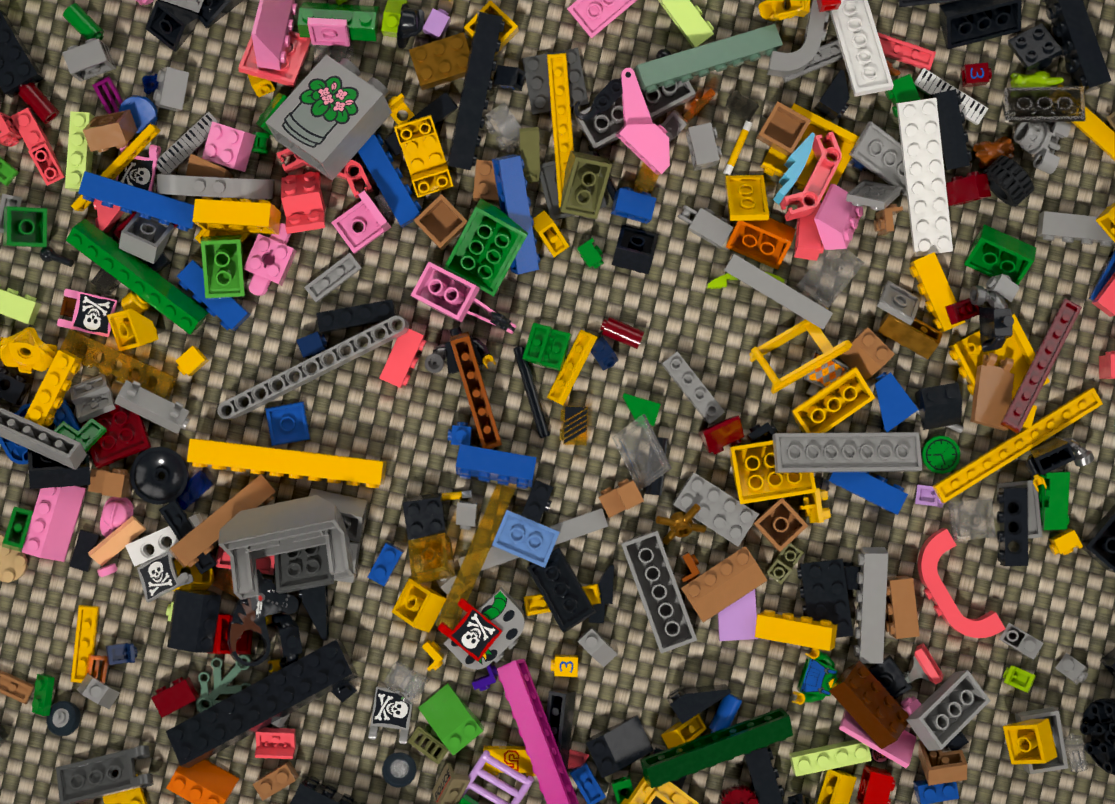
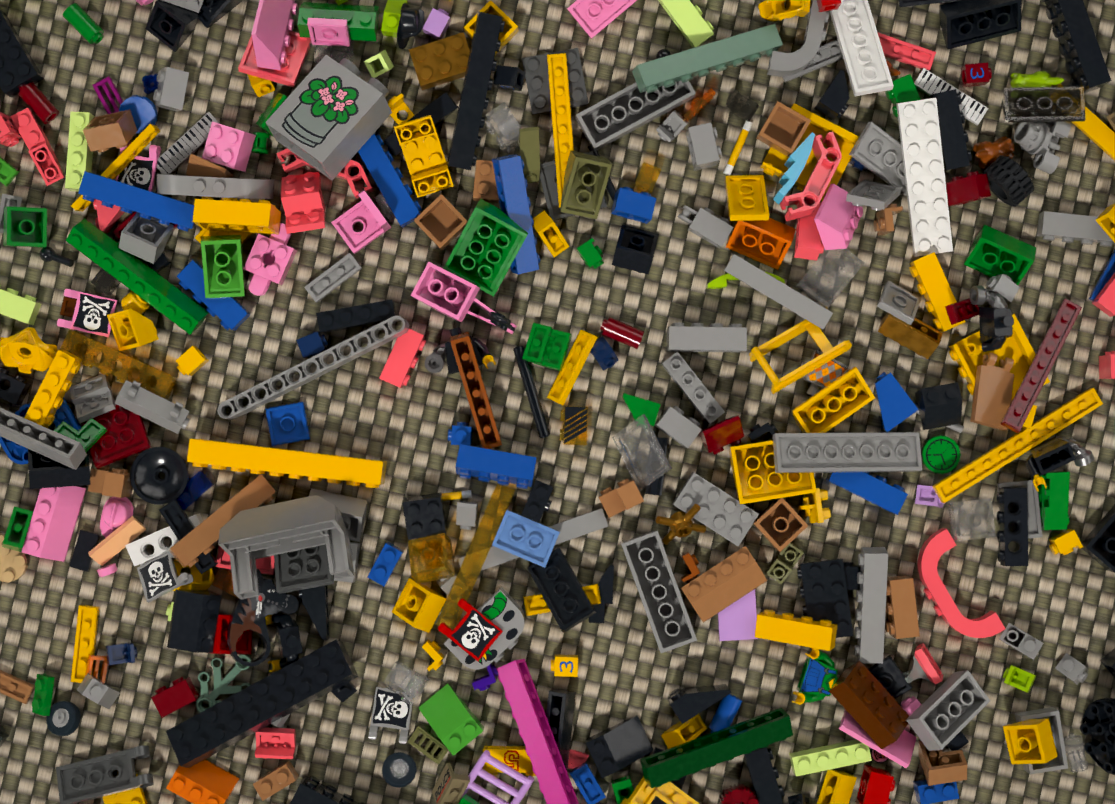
light grey brick [62,38,116,82] -> none
bright pink slope [573,68,670,175] -> none
light grey slope [578,626,618,667] -> none
medium nougat slope [838,327,895,382] -> none
black plate [1008,23,1062,71] -> none
none -> yellowish green brick [364,50,394,78]
none -> light grey brick [655,406,702,448]
none -> light grey brick [667,323,747,353]

